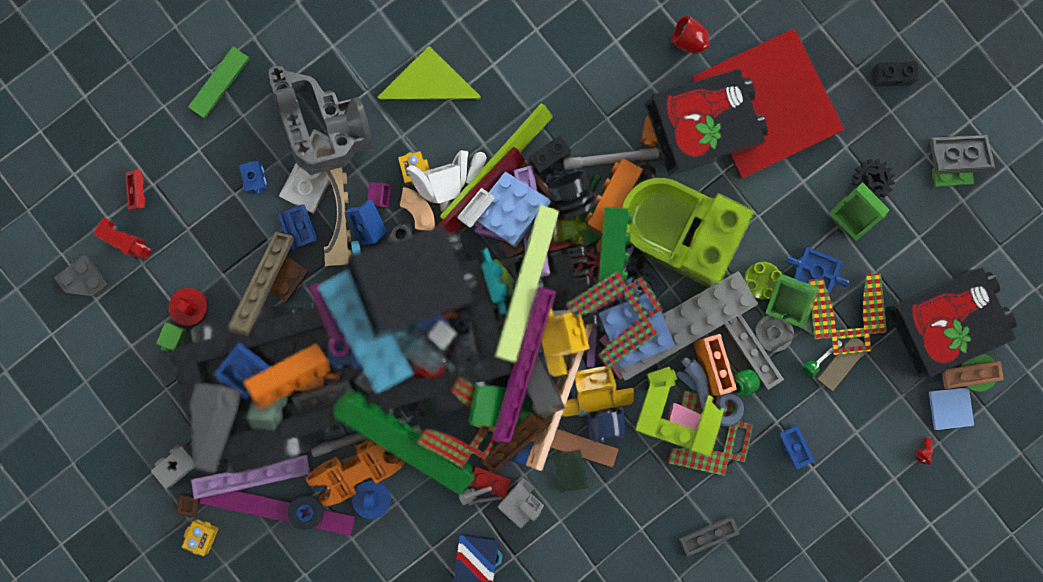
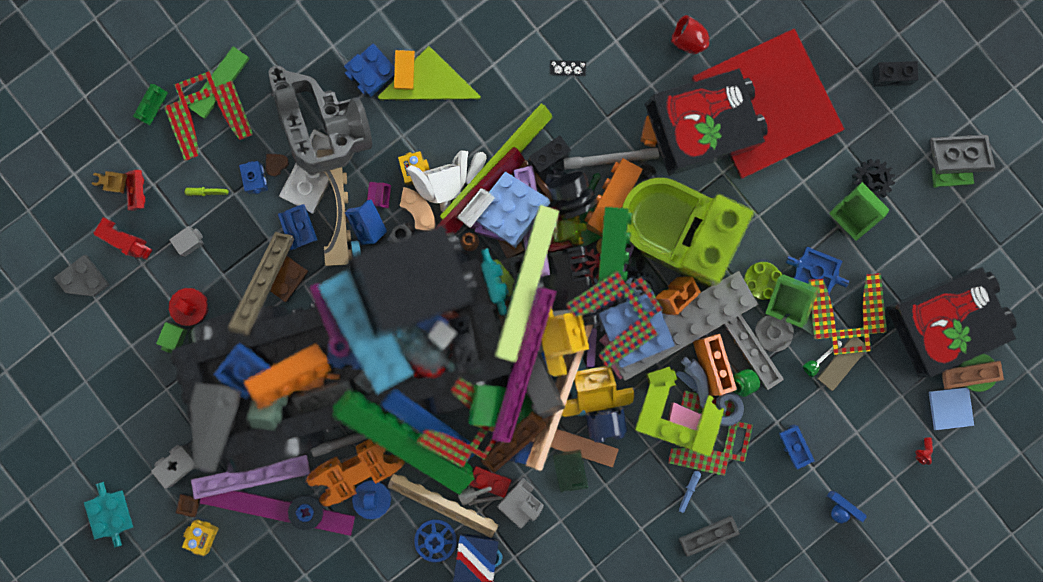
none -> teal plate [84,482,133,548]
none -> pearl gold plate [91,171,127,193]
none -> green hinge [133,84,168,125]
none -> piece [164,71,253,161]
none -> light grey brick [169,226,204,257]
none -> lime piece [184,187,228,196]
none -> reddish brown tile [266,154,289,177]
none -> blue plate [344,43,395,97]
none -> blue tile [381,390,479,461]
none -> tan plate [388,474,498,538]
none -> light orange tile [394,50,415,90]
none -> blue wheel [414,520,457,562]
none -> dark orange pin [460,232,479,251]
none -> black sticker [550,60,586,76]
none -> orange brick [656,277,701,315]
none -> medium blue piece [679,471,701,513]
none -> blue tile [827,491,866,523]

